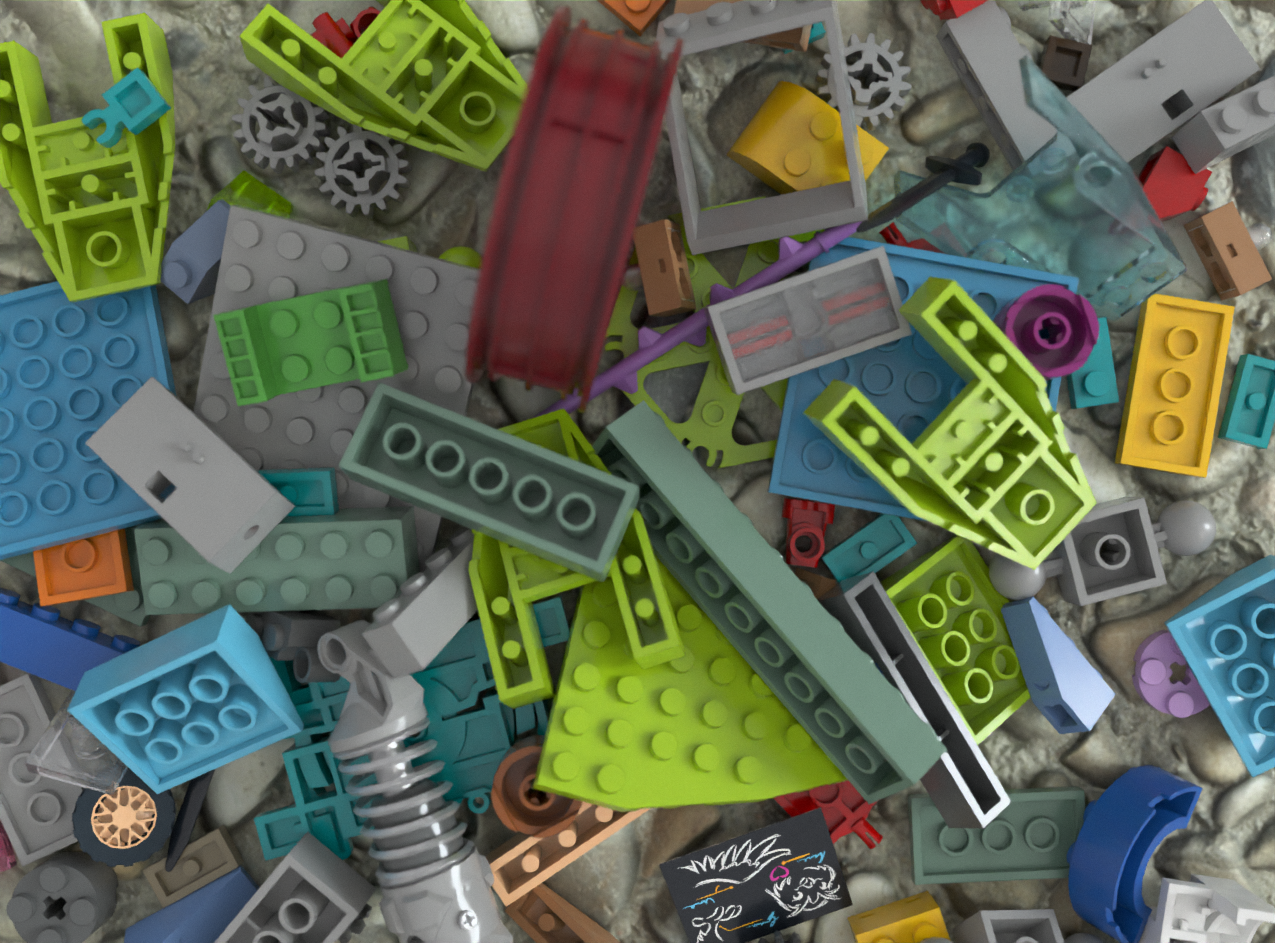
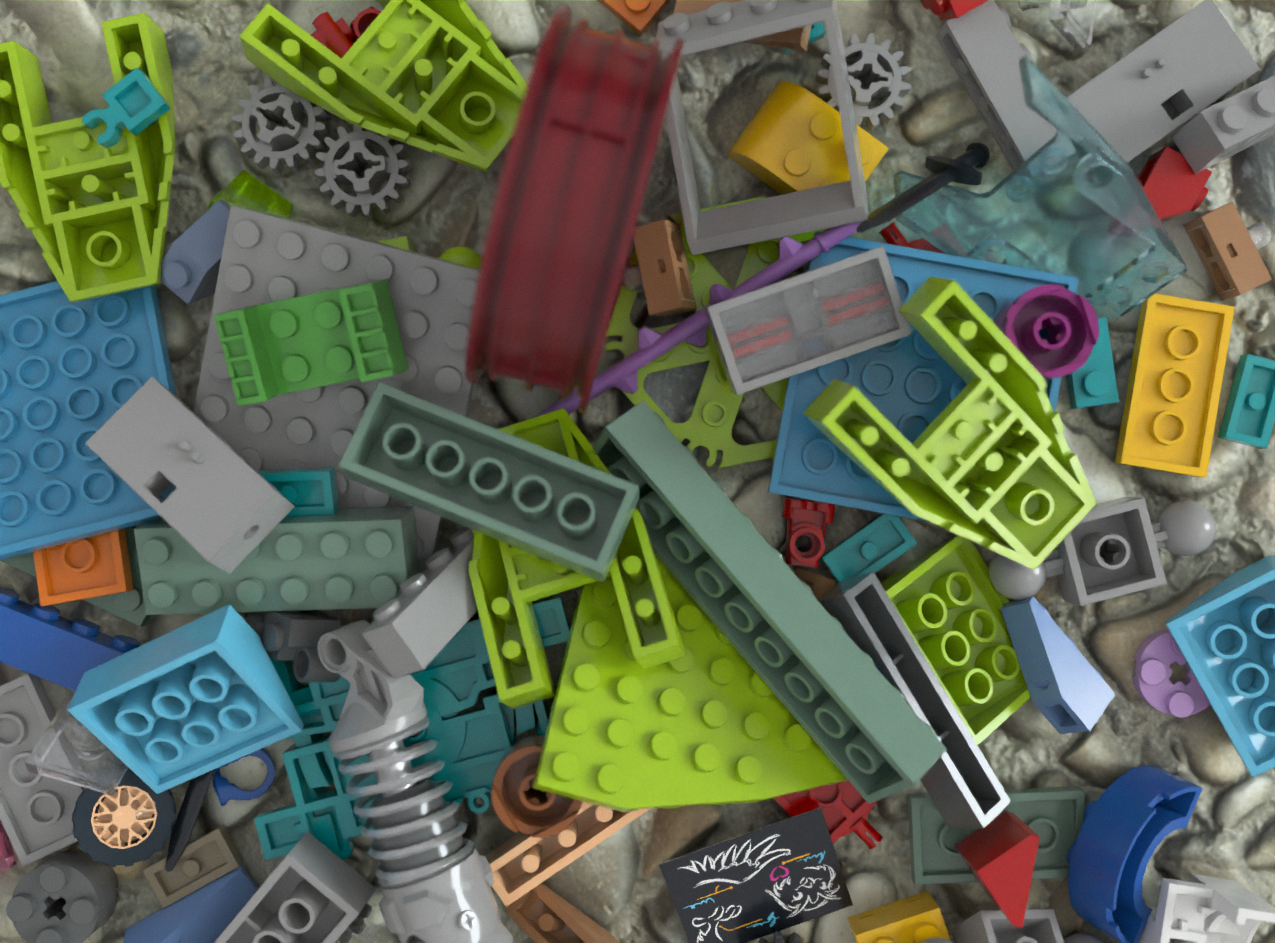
dark brown plate [1037,35,1092,92] -> none
none -> blue piece [212,748,276,806]
none -> red slope [954,811,1040,928]

